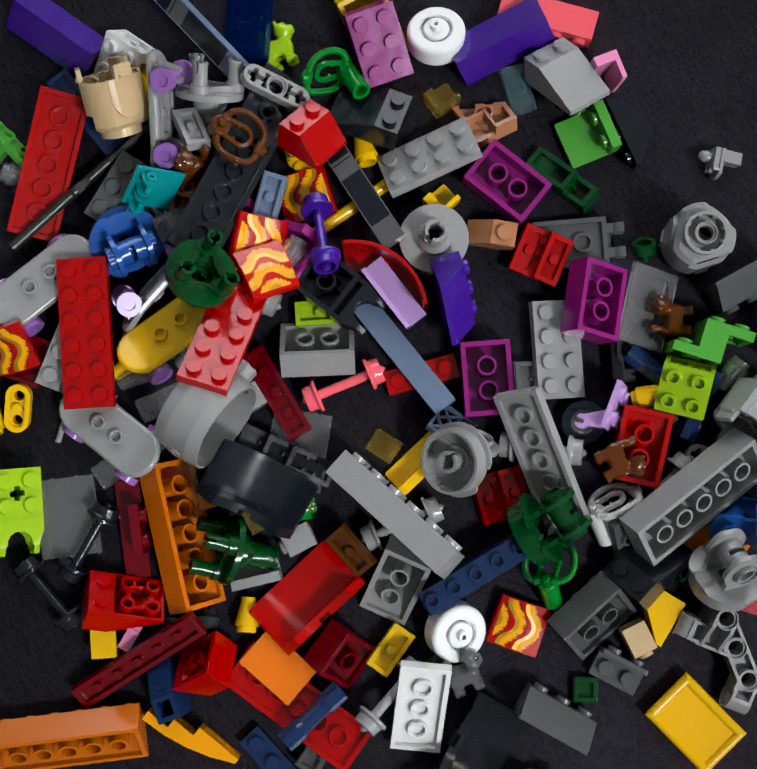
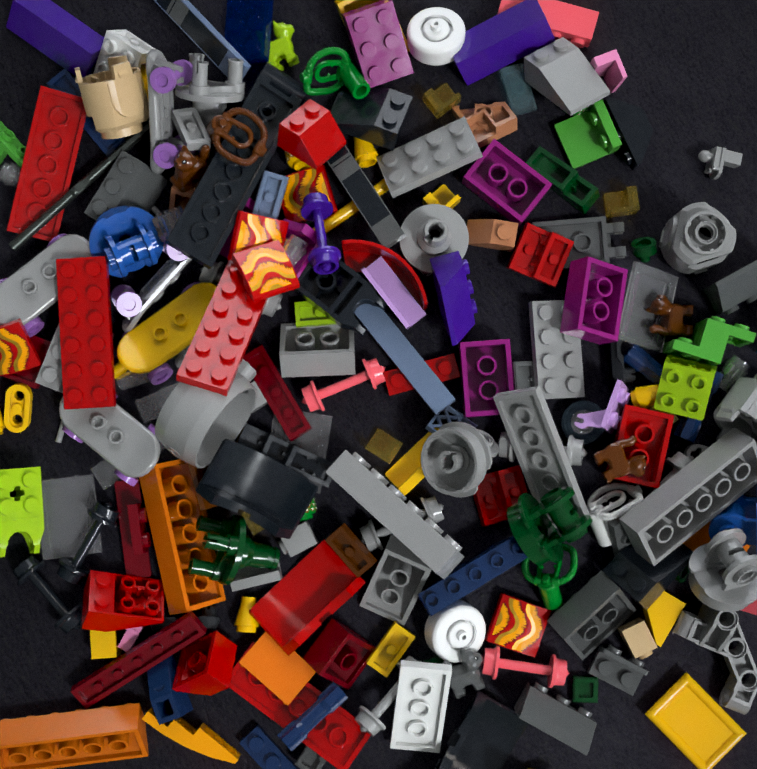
teal hinge [120,165,185,215] -> none
dark green piece [165,229,240,309] -> none
light grey beam [240,64,310,111] -> none
none -> coral piece [481,645,570,688]
none -> clear yellow panel [603,186,640,218]

